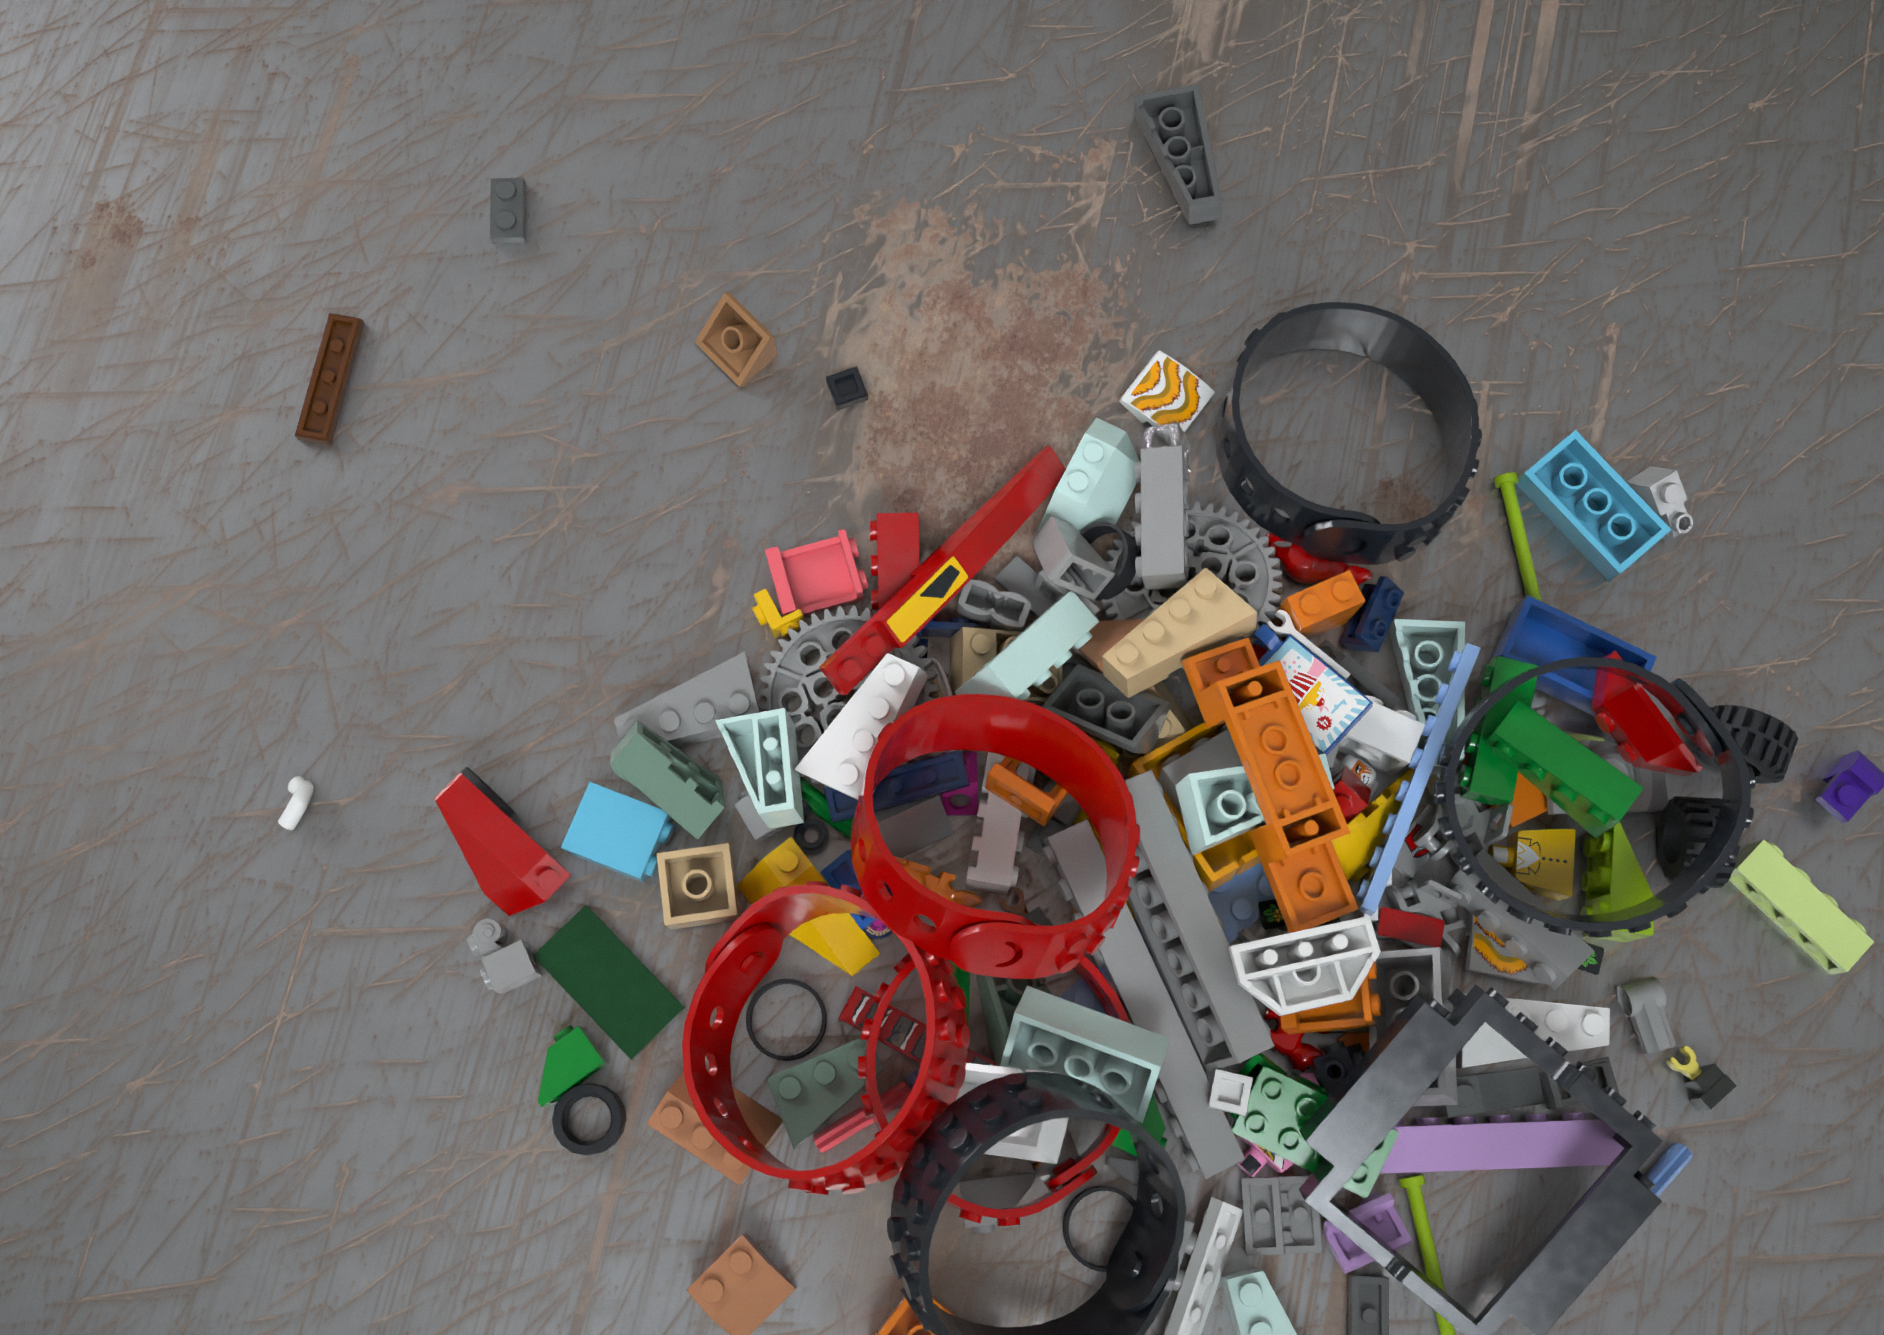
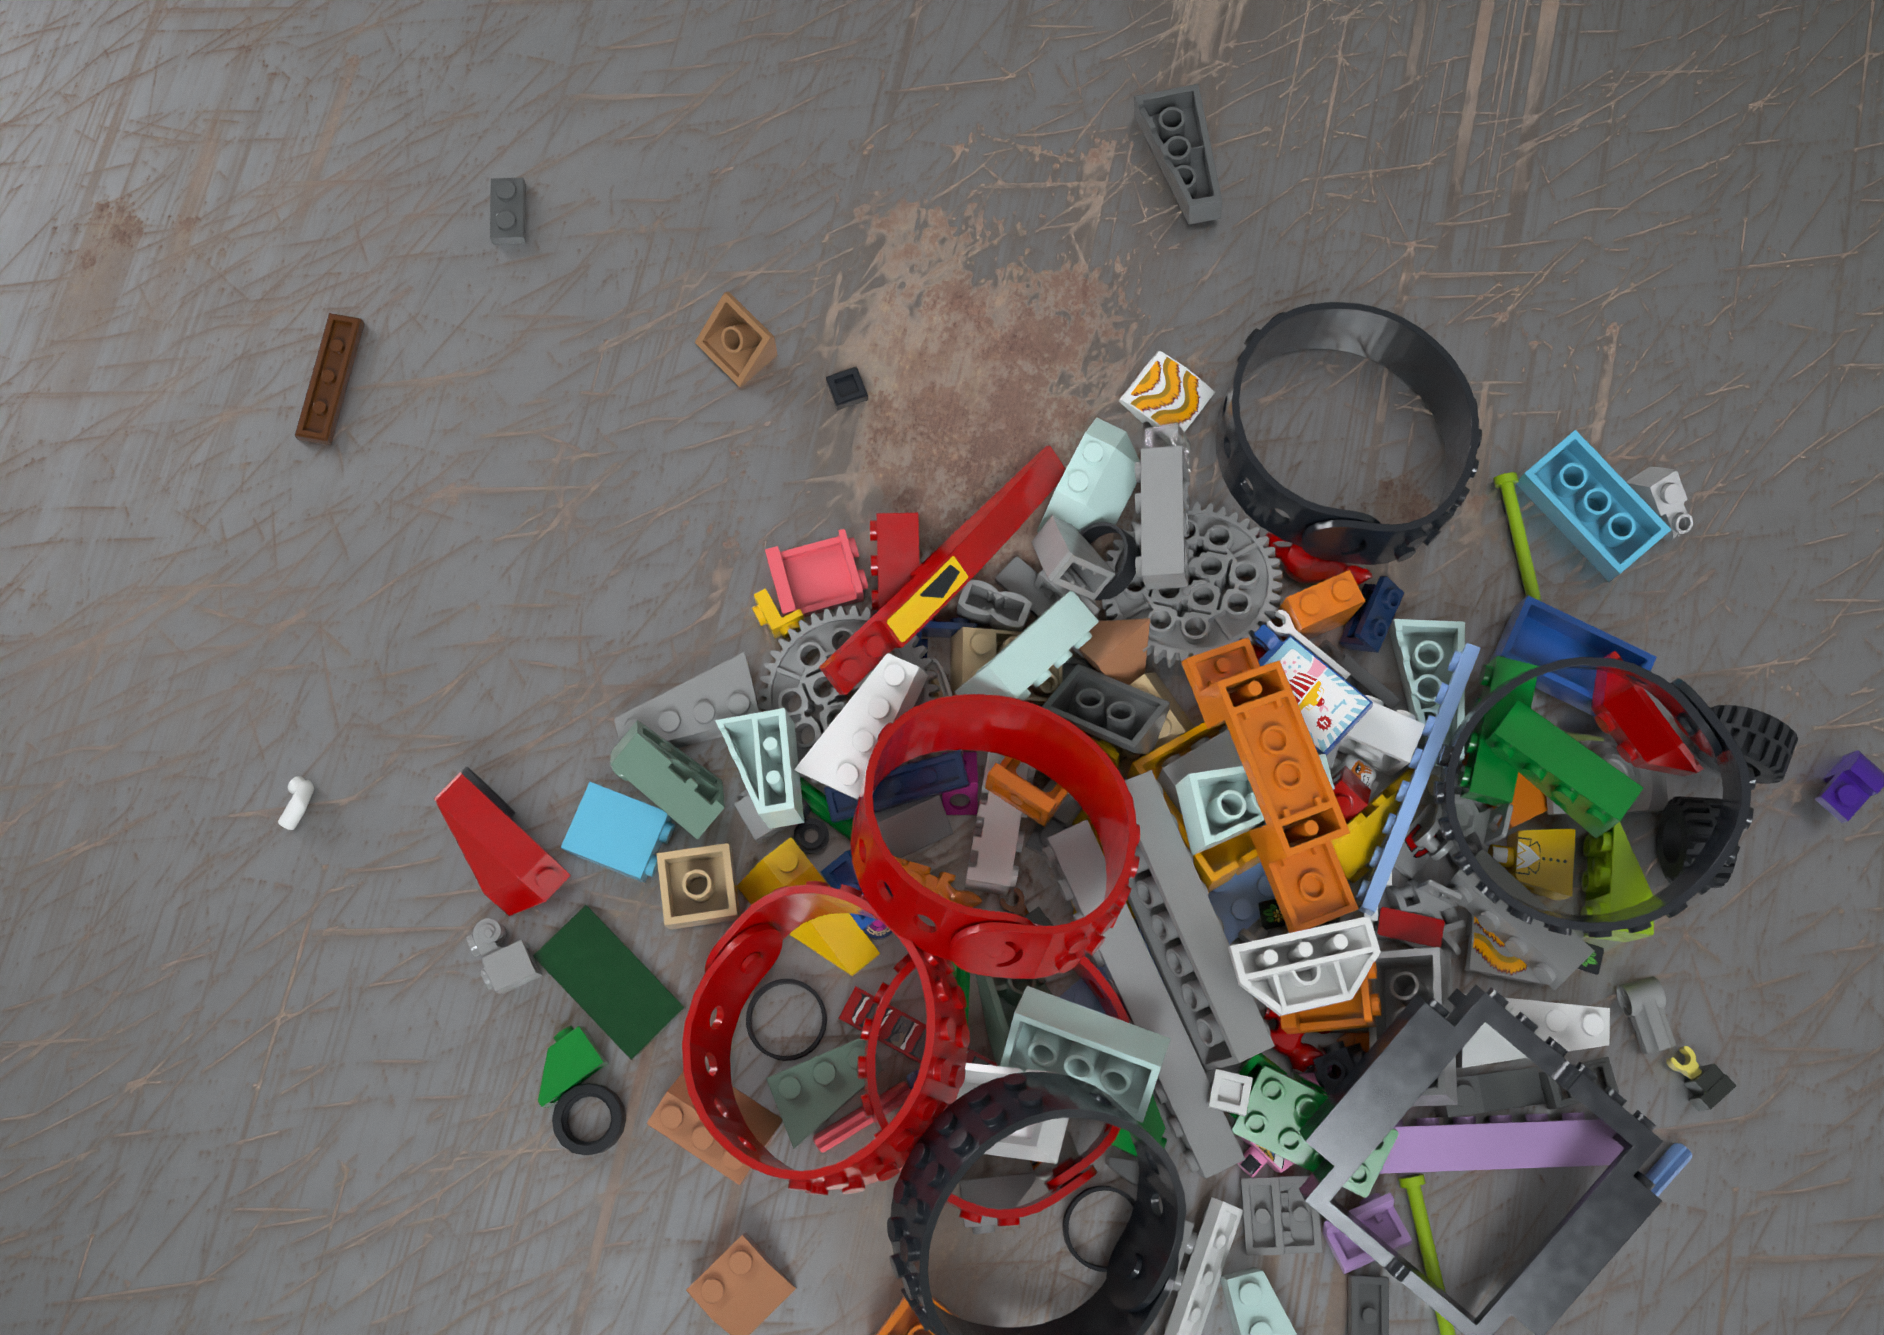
tan wedge [1102,568,1257,698] -> none
yellowish green brick [1729,839,1874,975] -> none

